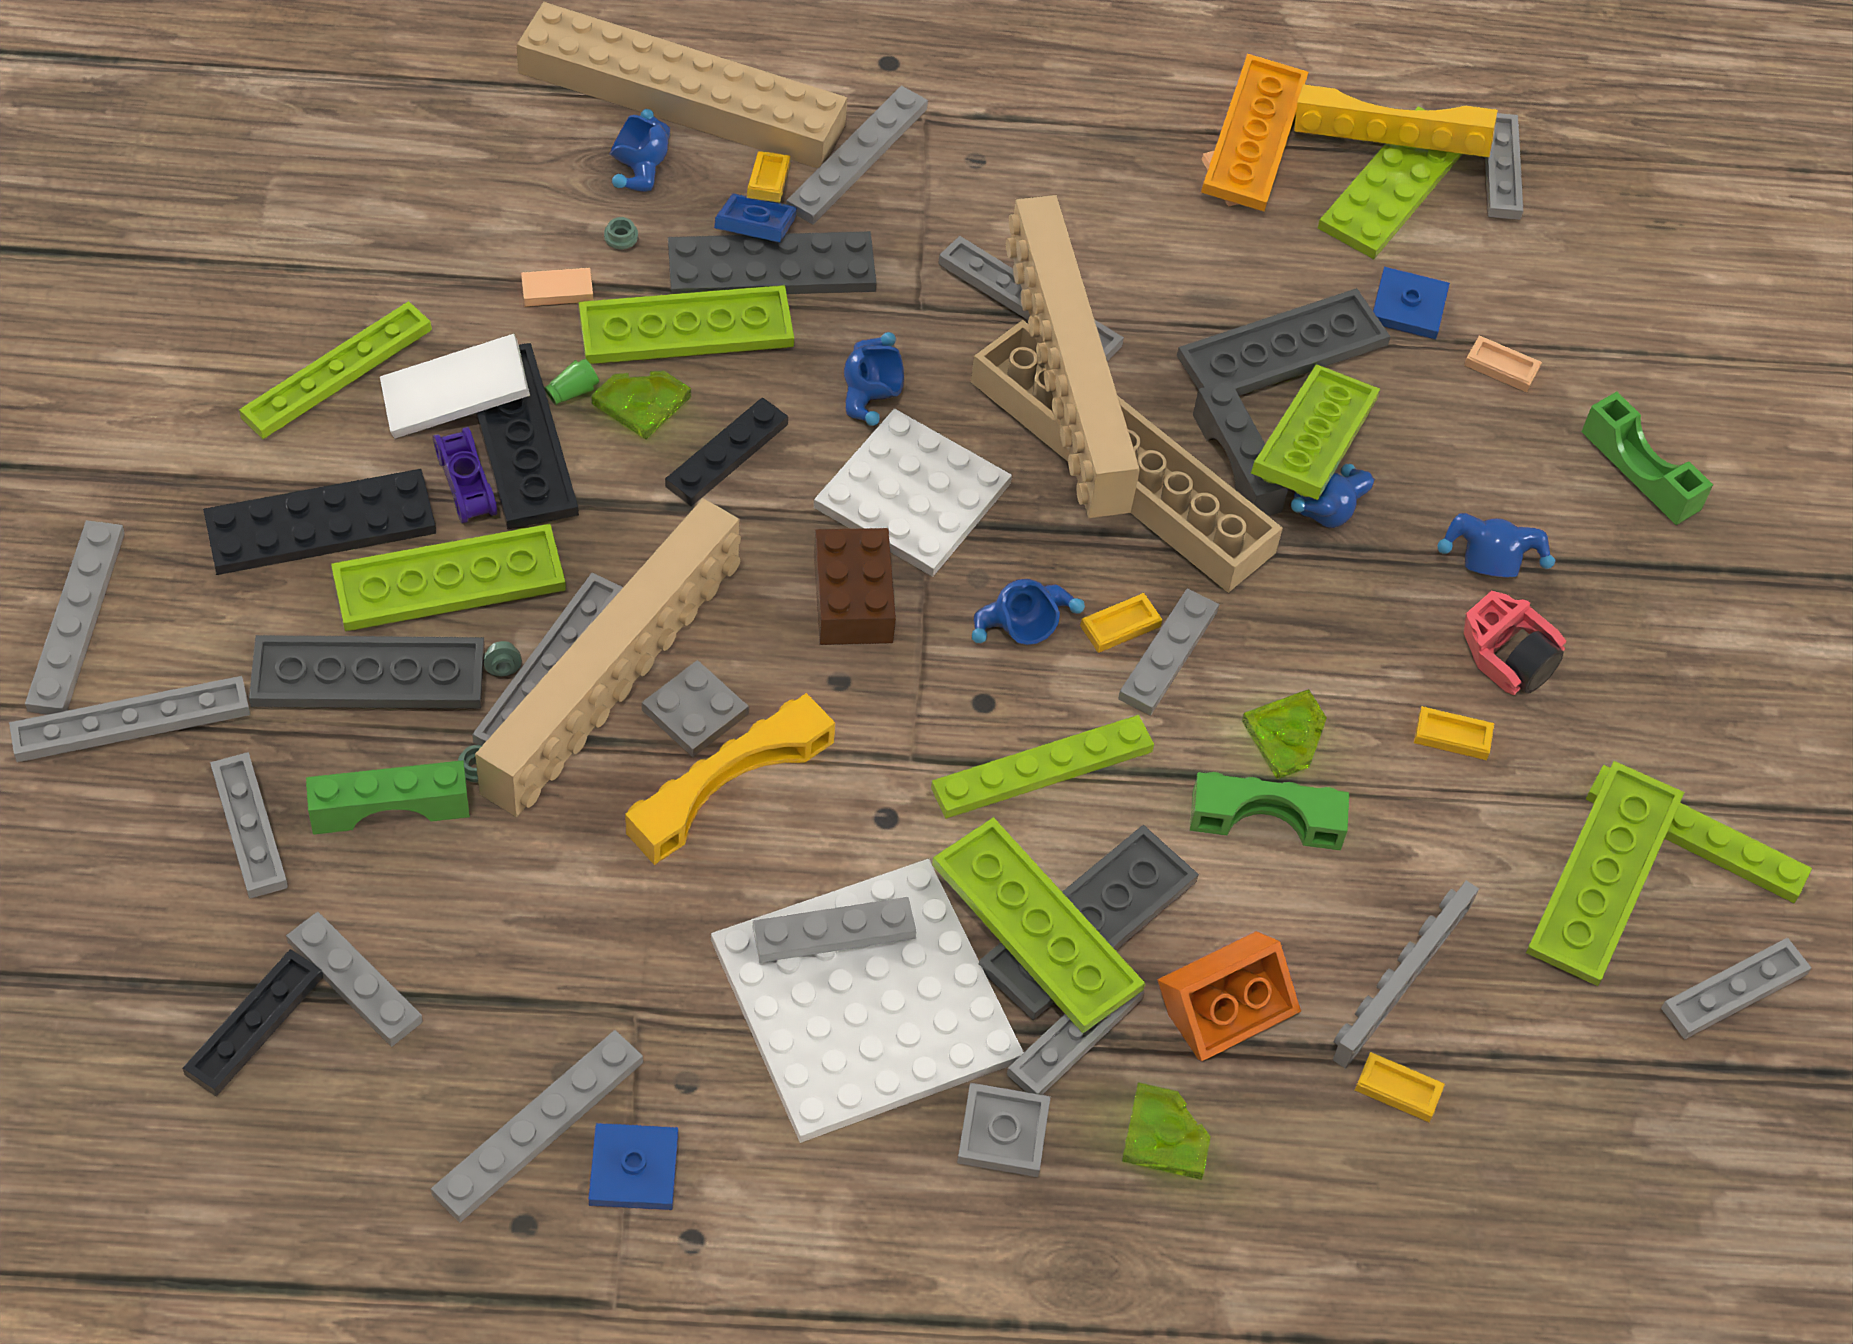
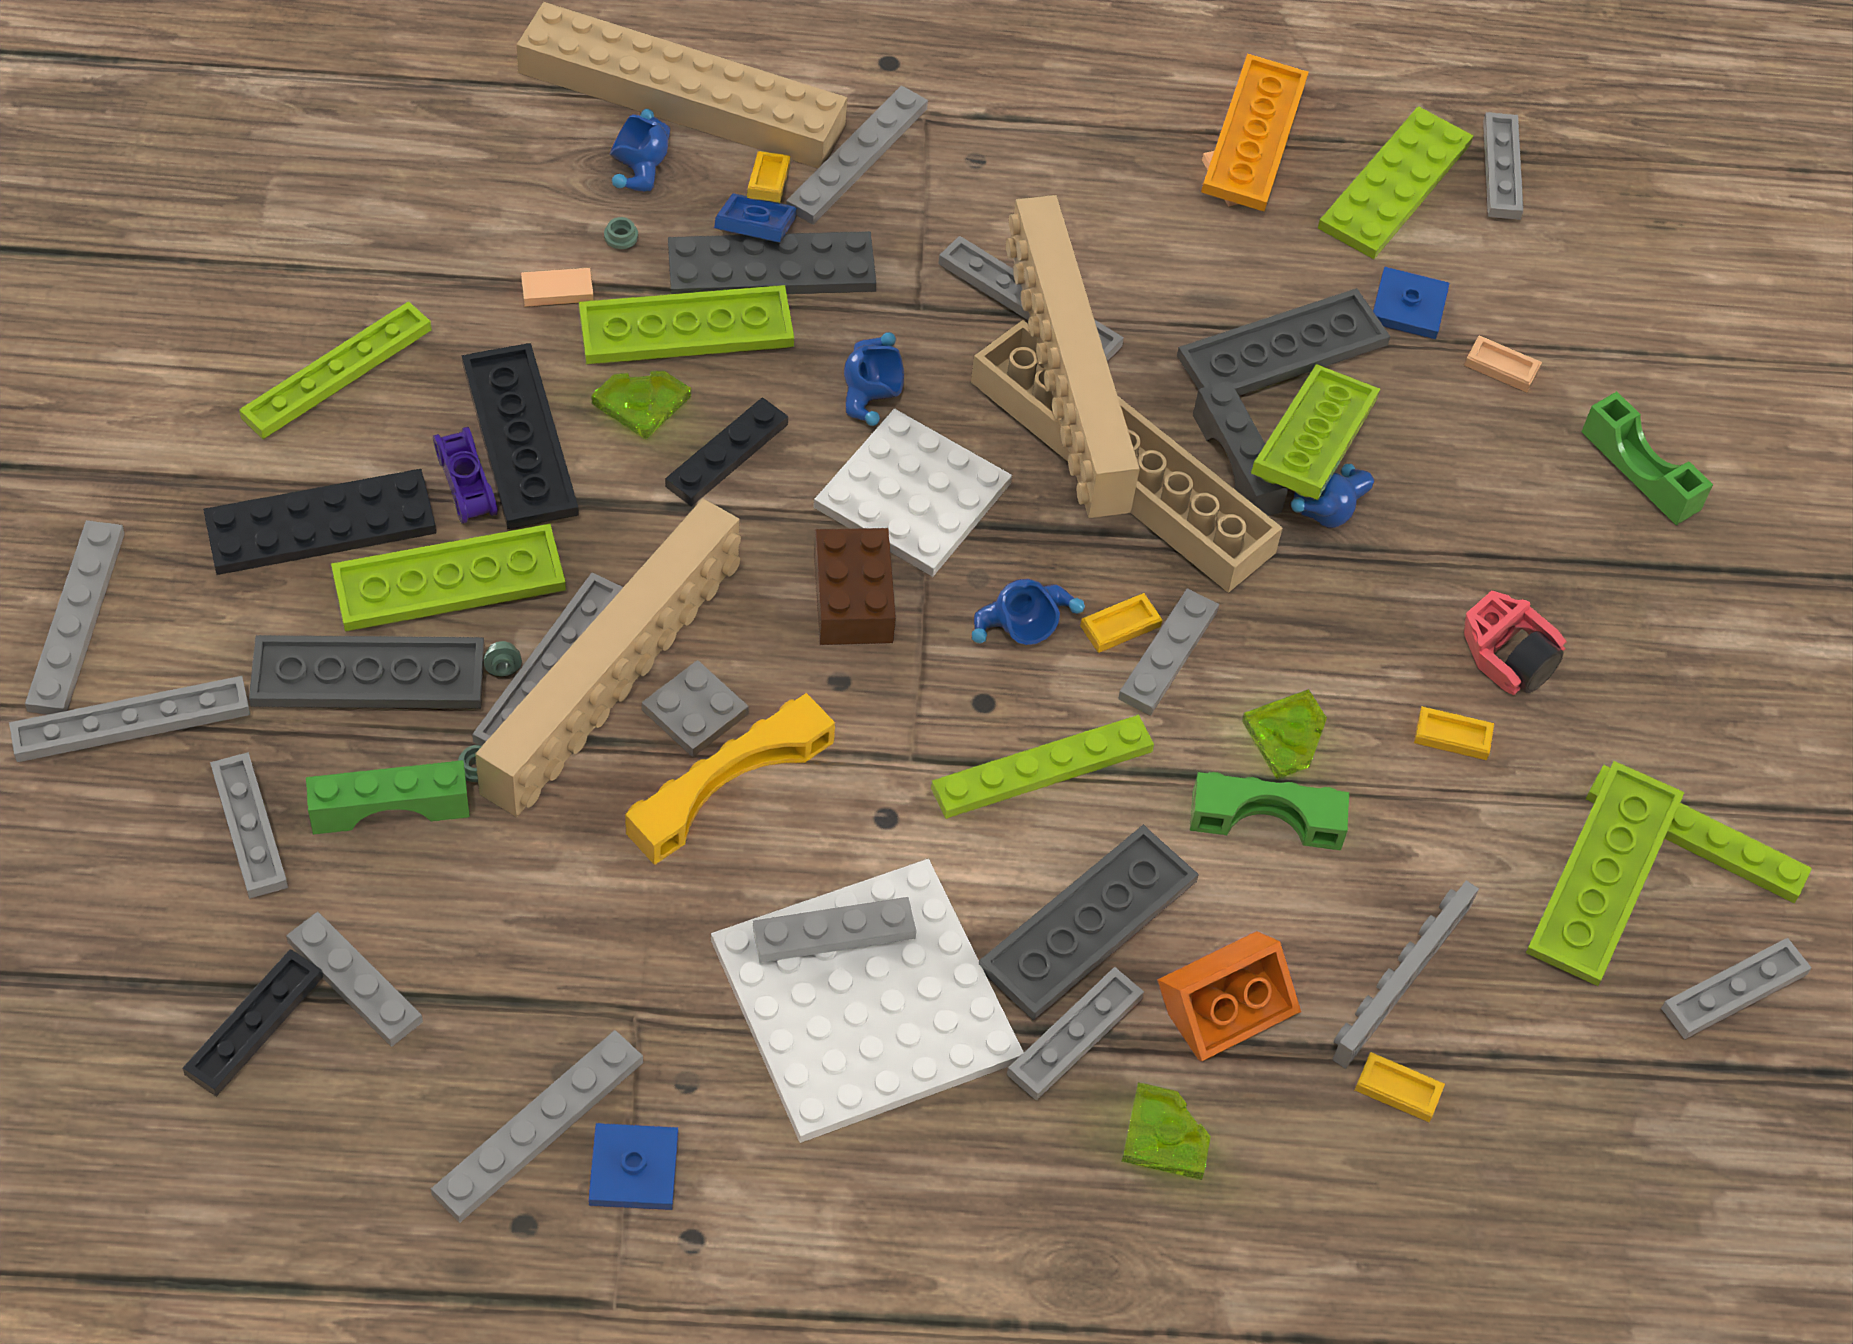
white tile [380,334,530,439] -> none
bright green cone [544,359,599,405] -> none
lime plate [932,817,1145,1033] -> none
light grey plate [957,1083,1051,1177] -> none
yellow arch [1294,84,1498,157] -> none
blue piece [1437,513,1555,577] -> none

